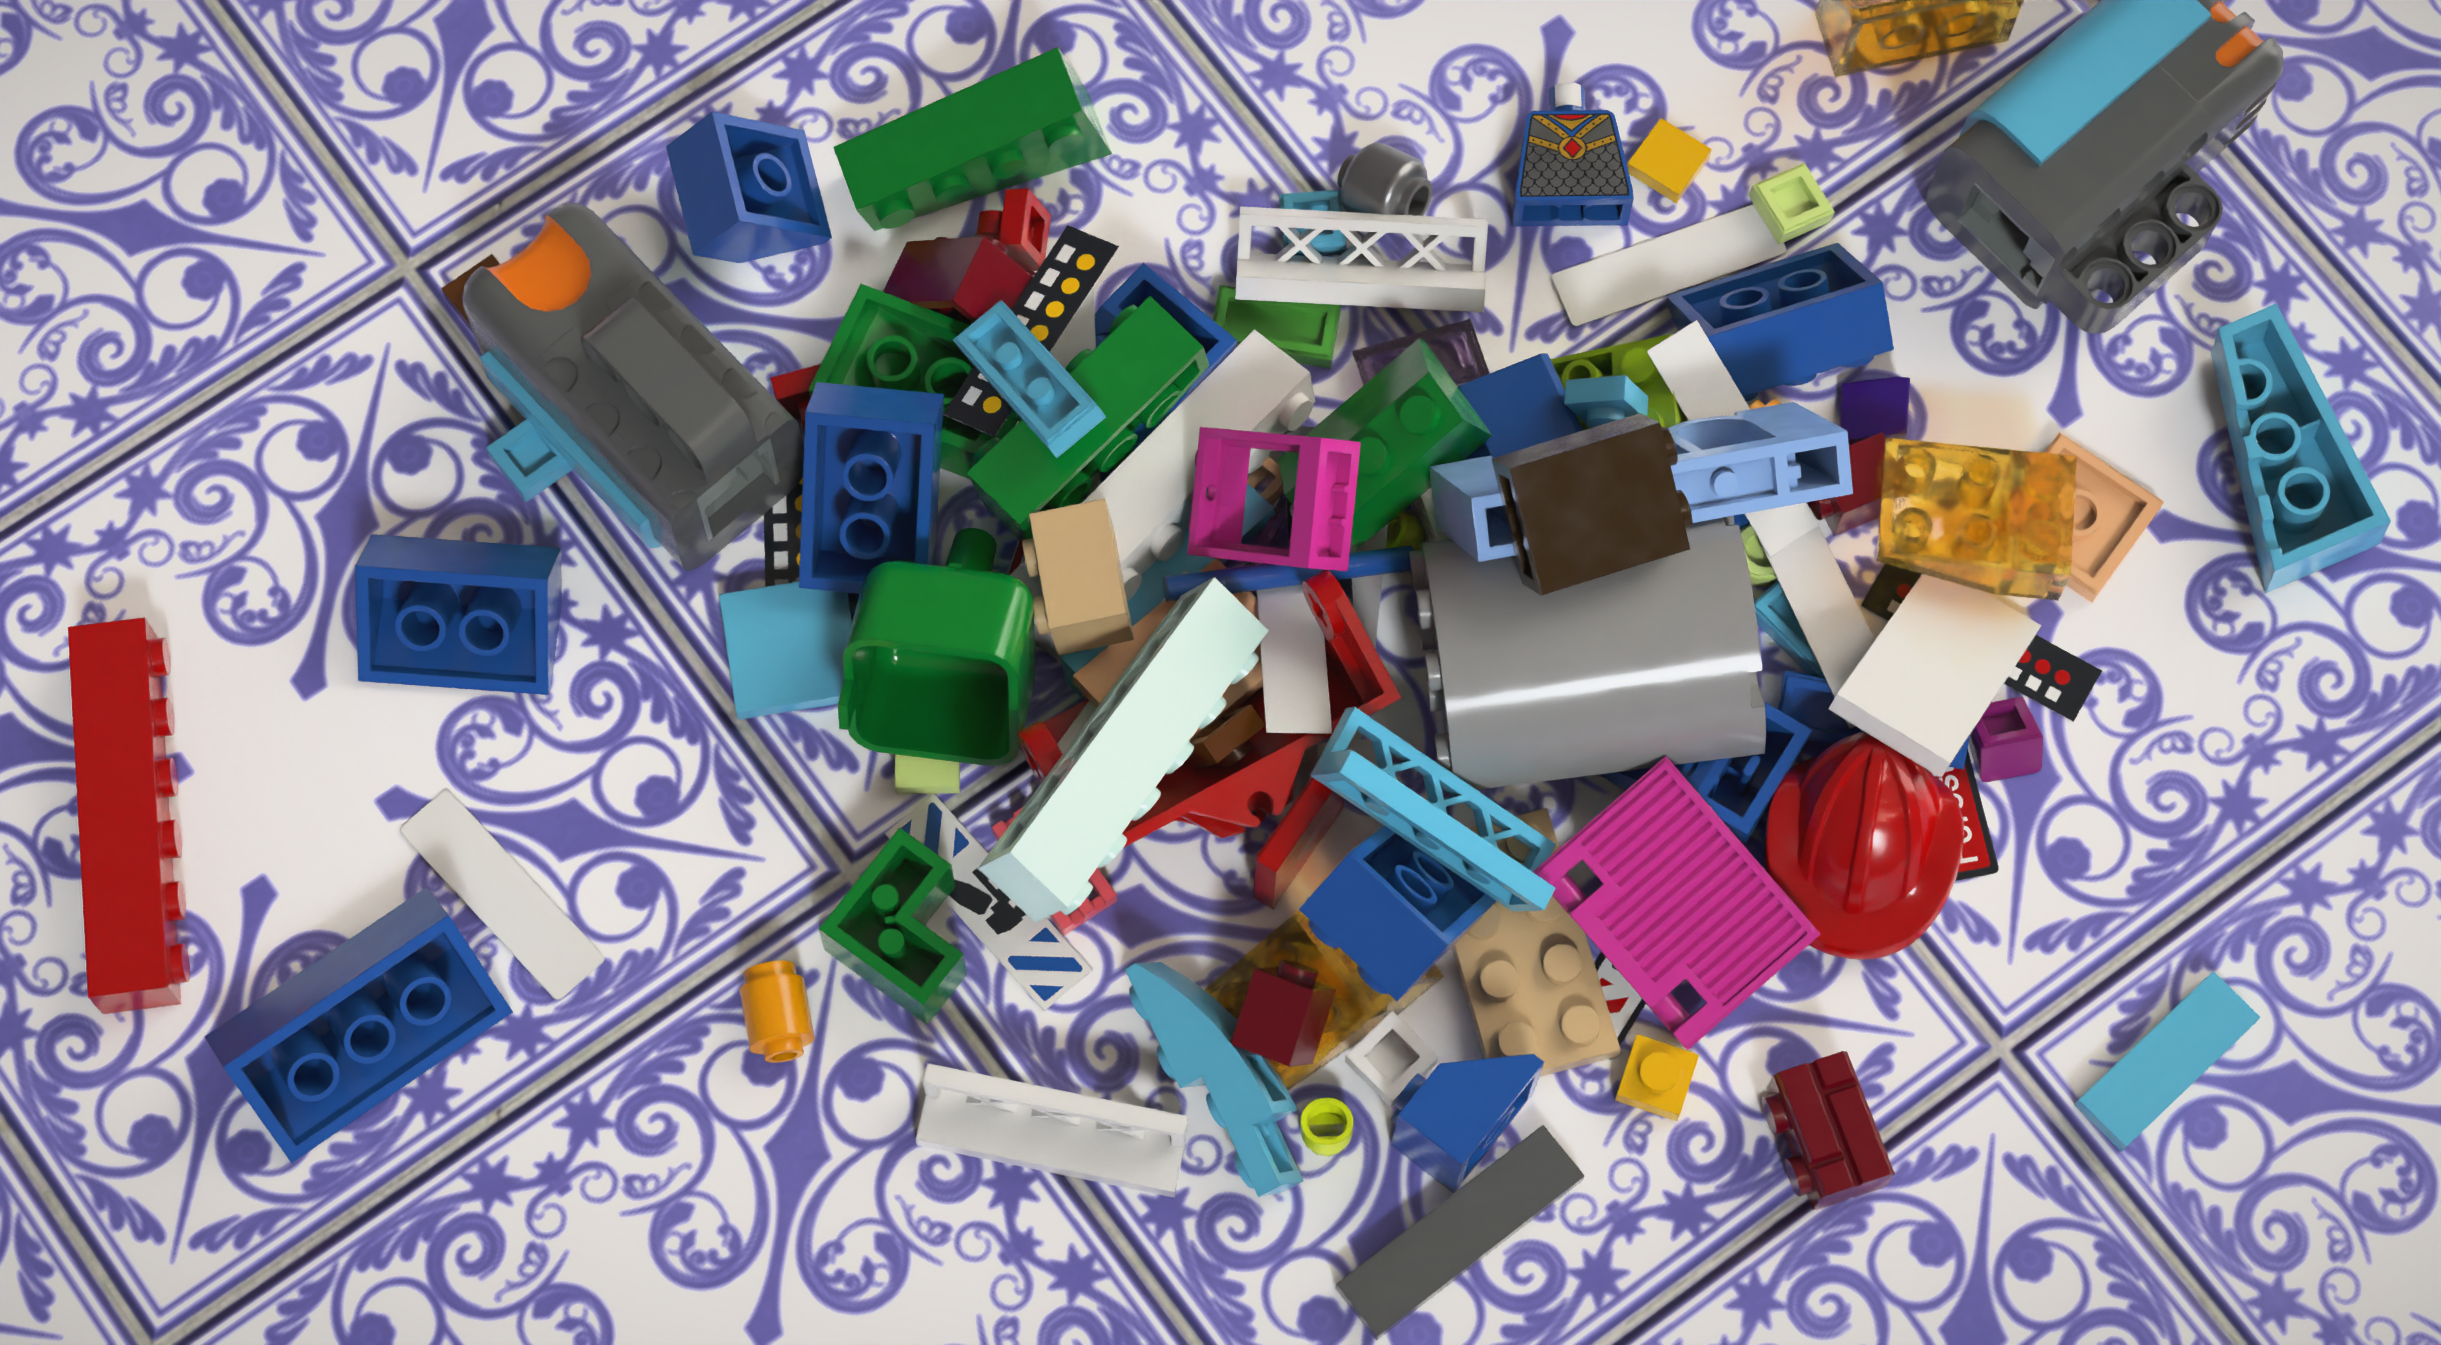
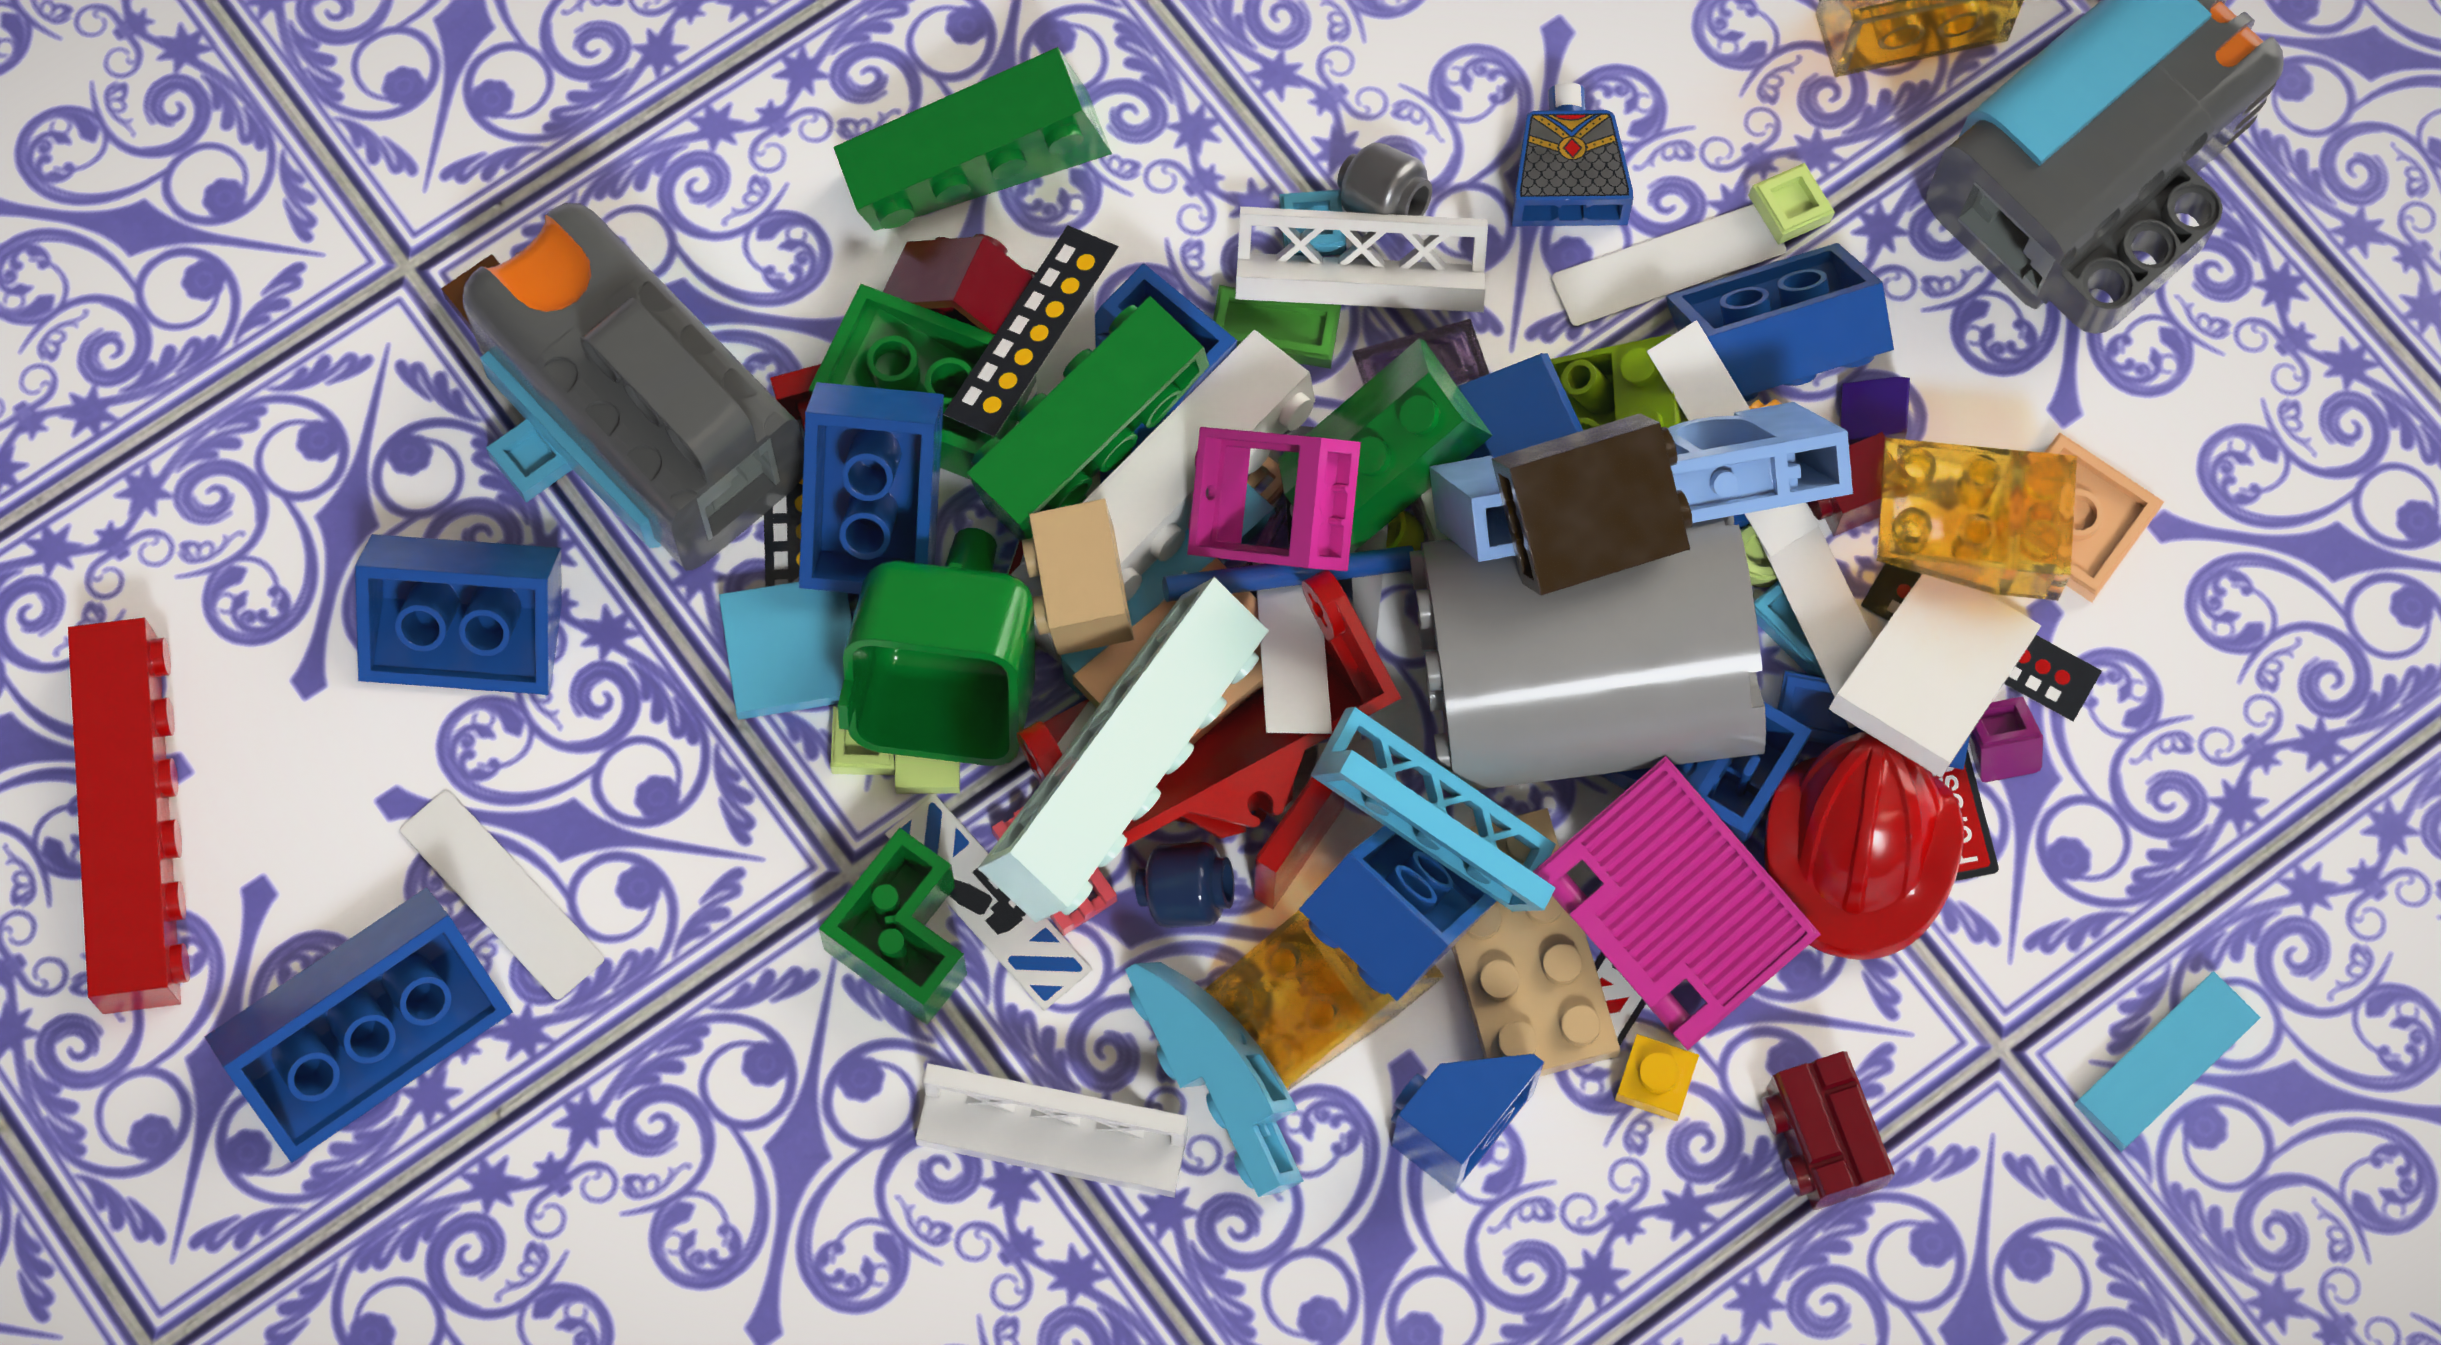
blue slope [666,111,832,263] -> none
light orange brick [739,960,815,1063] -> none
medium azure tile [953,300,1106,459] -> none
red tile [976,188,1051,271] -> none
reddish brown plate [1187,704,1266,770] -> none
dark red brick [1231,960,1337,1067] -> none
neon yellow hinge [1300,1098,1353,1157] -> none
dark grey tile [1335,1125,1585,1341] -> none
white tile [1344,1011,1439,1107] -> none
medium azure plate [1564,375,1649,428] -> none
yellow tile [1627,118,1712,204] -> none
medium azure wedge [2211,303,2391,594] -> none
none -> yellowish green tile [830,706,895,775]
none -> dark blue head [1135,842,1235,928]

